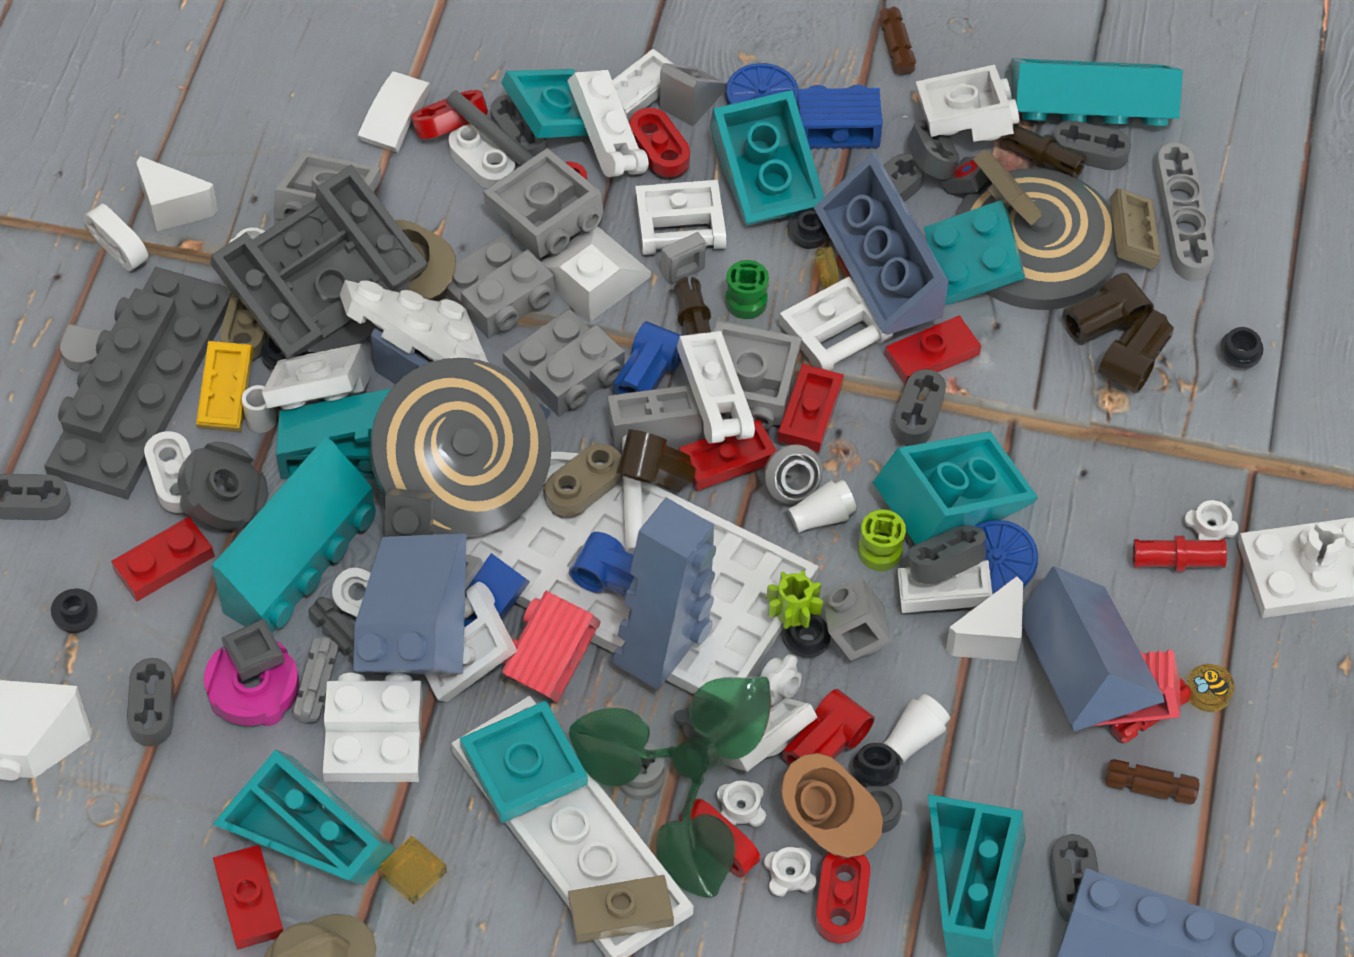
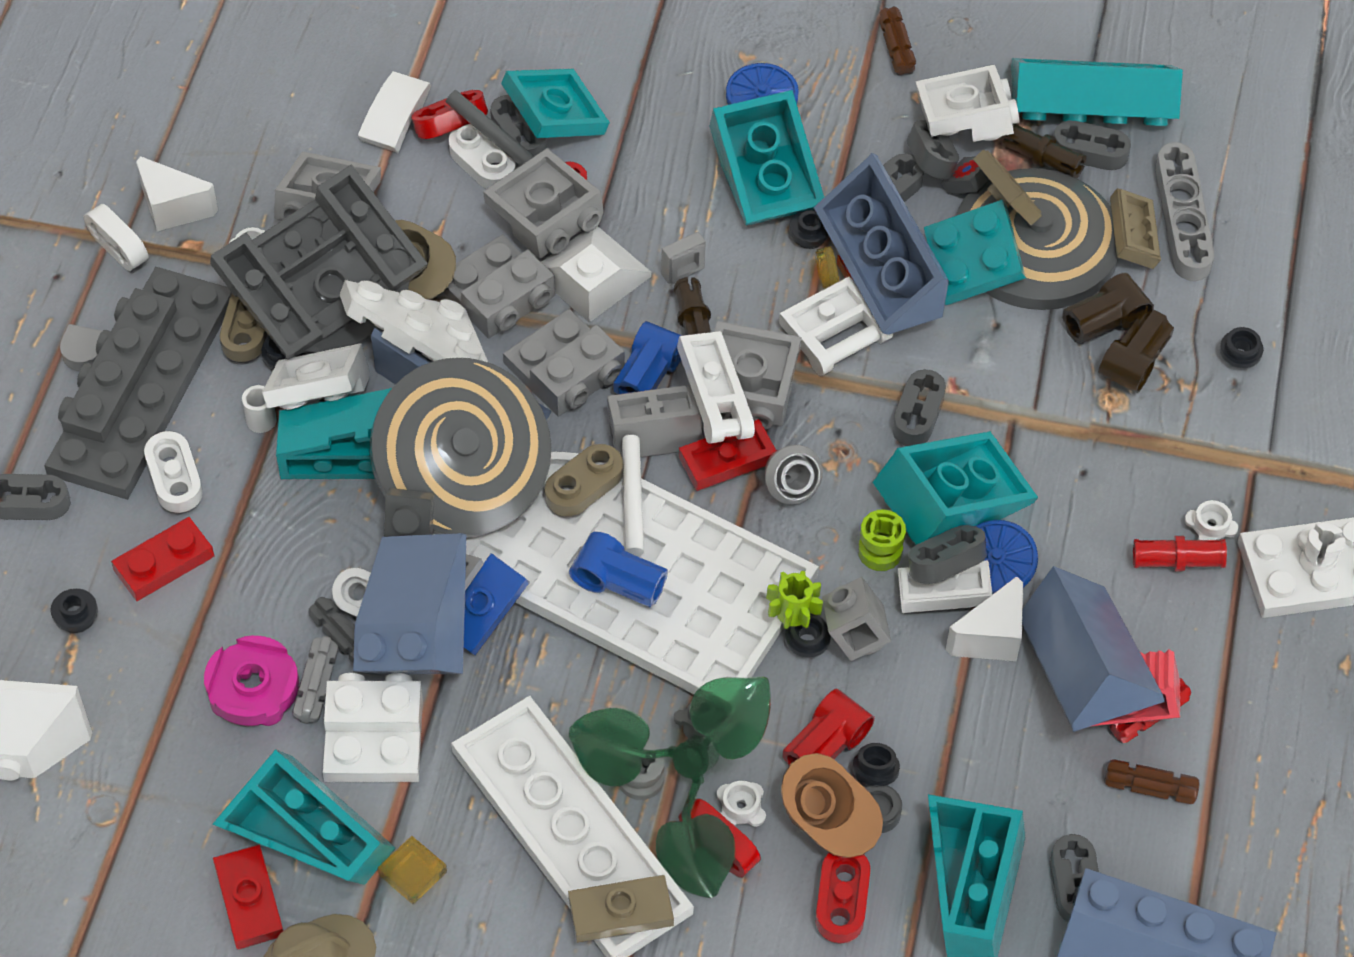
dark grey beam [127,658,175,747] -> none
dark grey plate [177,442,268,531] -> none
yellow plate [196,341,254,432] -> none
teal slope [212,437,376,633] -> none
dark grey tile [221,619,285,681] -> none
white plate [425,582,517,702] -> none
teal plate [460,700,588,823] -> none
coral brick [501,590,601,703] -> none
white plate [567,70,648,177] -> none
white plate [612,49,674,121] -> none
sand blue wedge [612,497,716,690] -> none
dark brown piece [616,429,696,492] -> none
red plate [629,108,690,177] -> none
white plate [635,180,726,255] -> none
light grey slope [660,63,727,126] -> none
white plate [717,698,818,772] -> none
green wheel [725,260,769,319] -> none
white plate [759,654,802,706] -> none
white plate [764,847,816,897] -> none
red plate [778,364,844,453] -> none
white cone [788,479,857,533] -> none
blue brick [797,84,883,150] -> none
white cone [883,694,950,764] -> none
red plate [884,315,981,386] -> none
clear yellow tile [1186,664,1235,712] -> none

